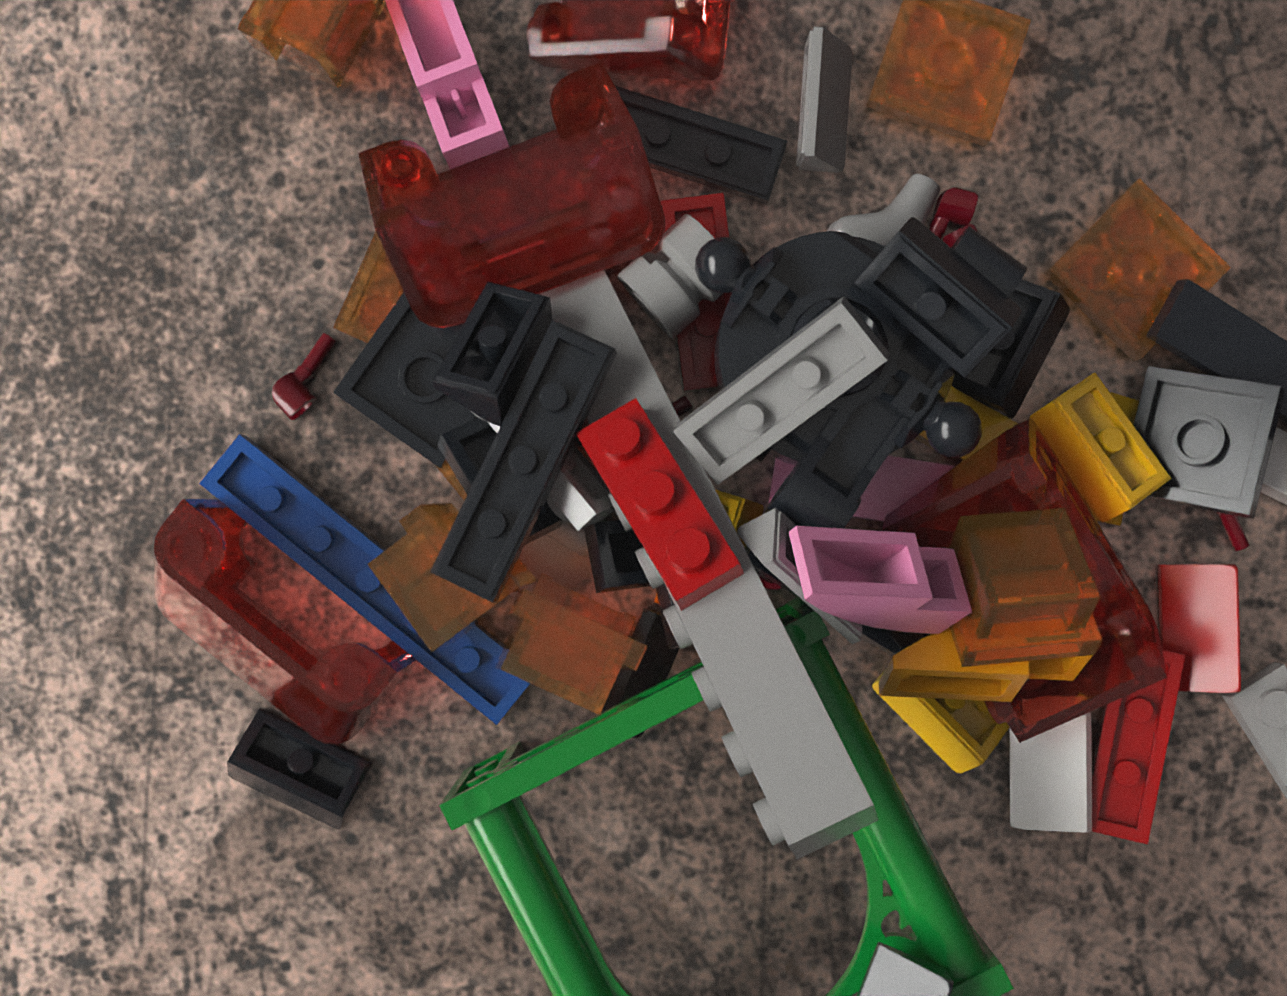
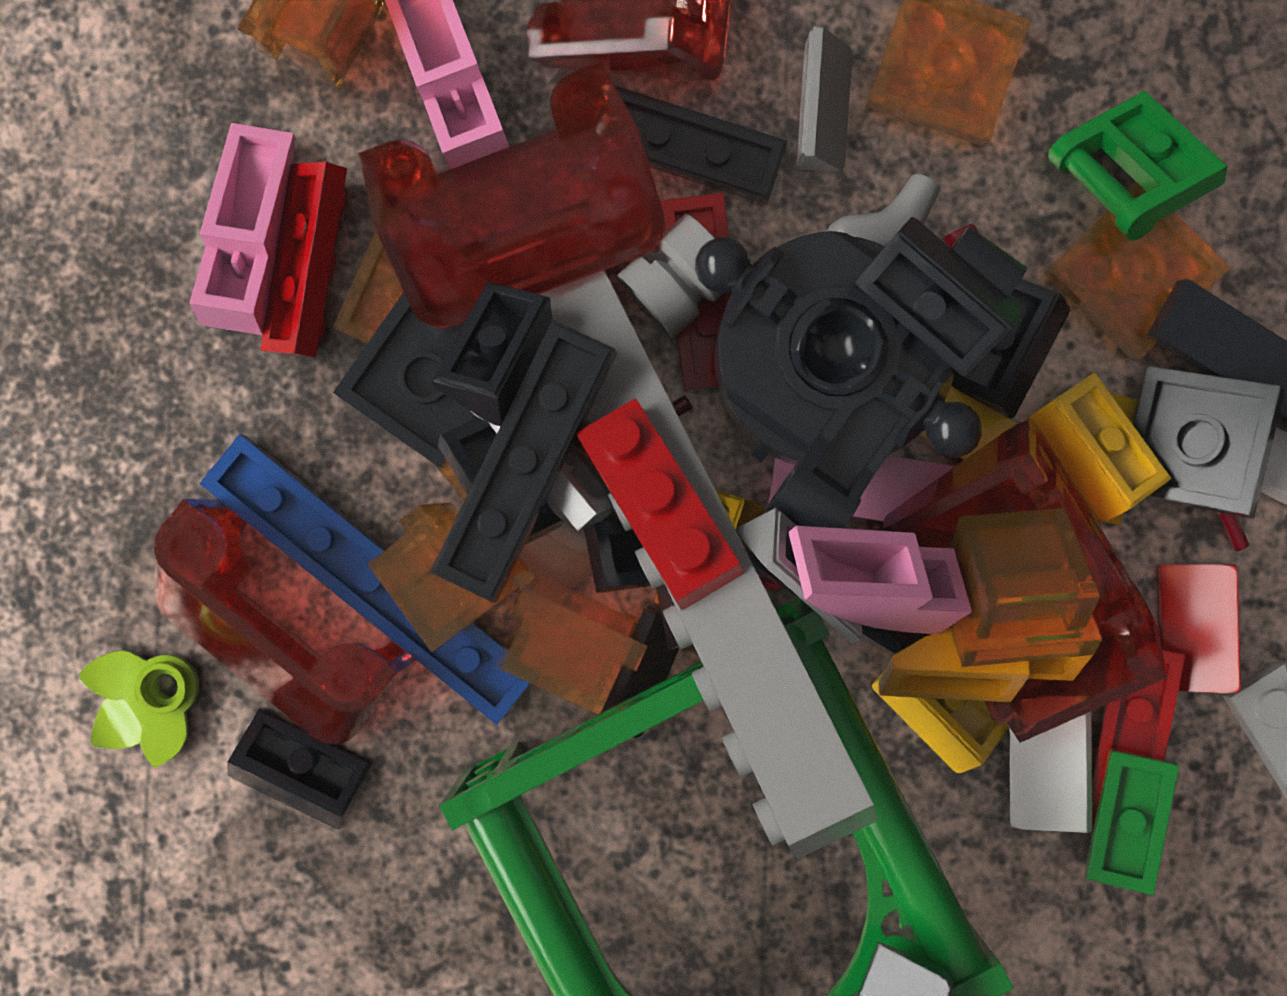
dark red hand [272,333,336,420] -> none
light grey plate [673,296,889,485] -> none
dark red hand [929,187,978,239] -> none
none -> lime plate [79,650,199,768]
none -> bright pink slope [189,123,296,335]
none -> red plate [260,162,347,358]
none -> green plate [1048,91,1228,241]
none -> green plate [1084,748,1180,895]

